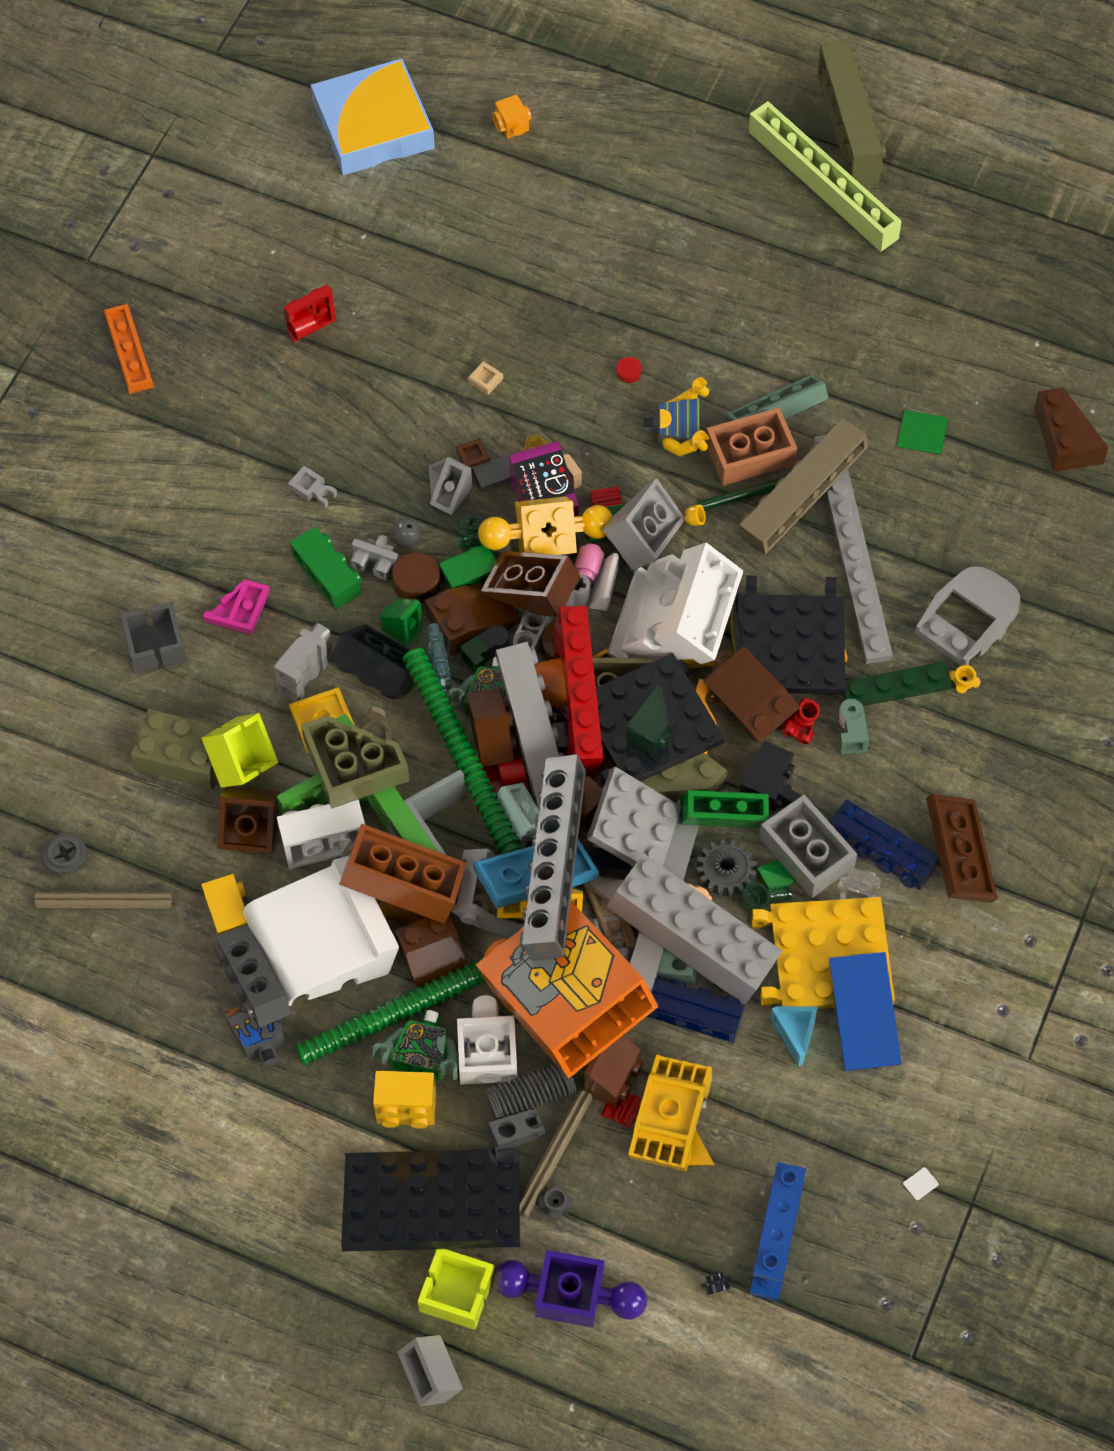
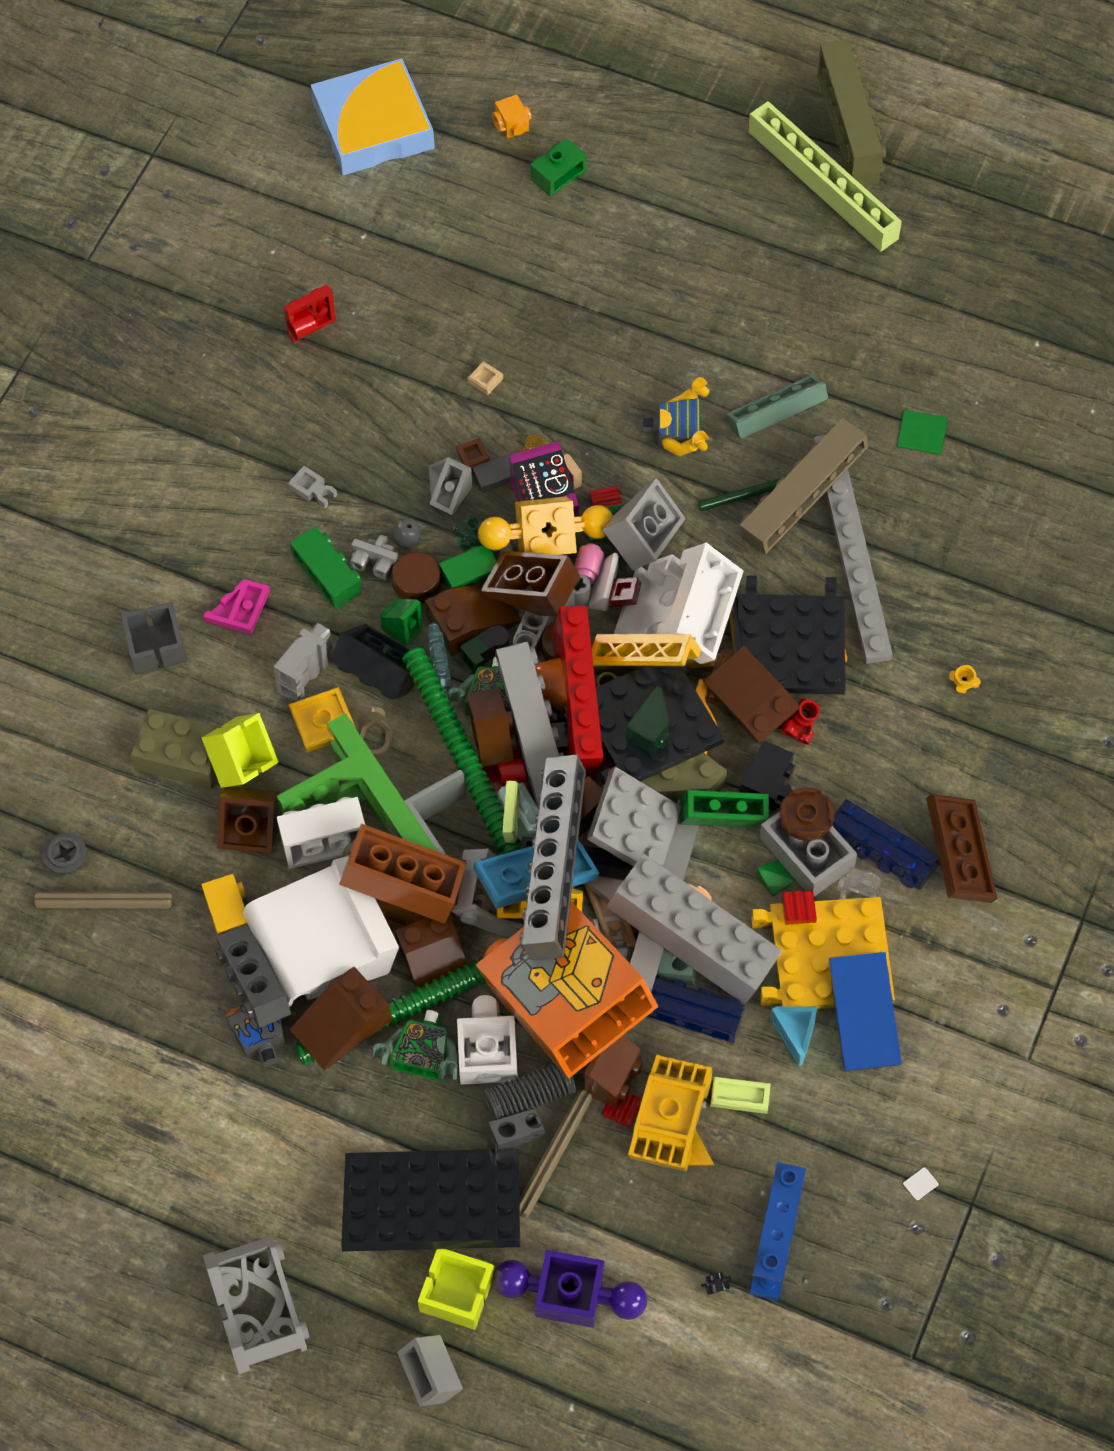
orange tile [104,303,154,394] -> none
olive brick [301,716,410,809] -> none
yellow brick [373,1071,436,1129] -> none
dark grey plate [538,1185,573,1219] -> none
red tile [616,357,642,383] -> none
yellow hinge [684,504,706,526] -> none
dark grey gear [696,839,757,899] -> none
nougat brick [706,407,797,486] -> none
clear green bar [740,882,792,911] -> none
sand green leg [839,699,869,754] -> none
dark green plate [843,661,952,706] -> none
light grey slope [914,567,1020,666] -> none
reddish brown wedge [1034,387,1108,472] -> none
none -> light grey fence [203,1234,310,1374]
none -> reddish brown slope [290,967,392,1071]
none -> yellowish green tile [503,781,520,843]
none -> green brick [530,138,587,197]
none -> yellow fence [592,634,701,666]
none -> dark red plate [609,577,642,607]
none -> yellowish green tile [710,1077,771,1114]
none -> reddish brown tile [779,787,835,841]
none -> red piece [782,891,817,925]

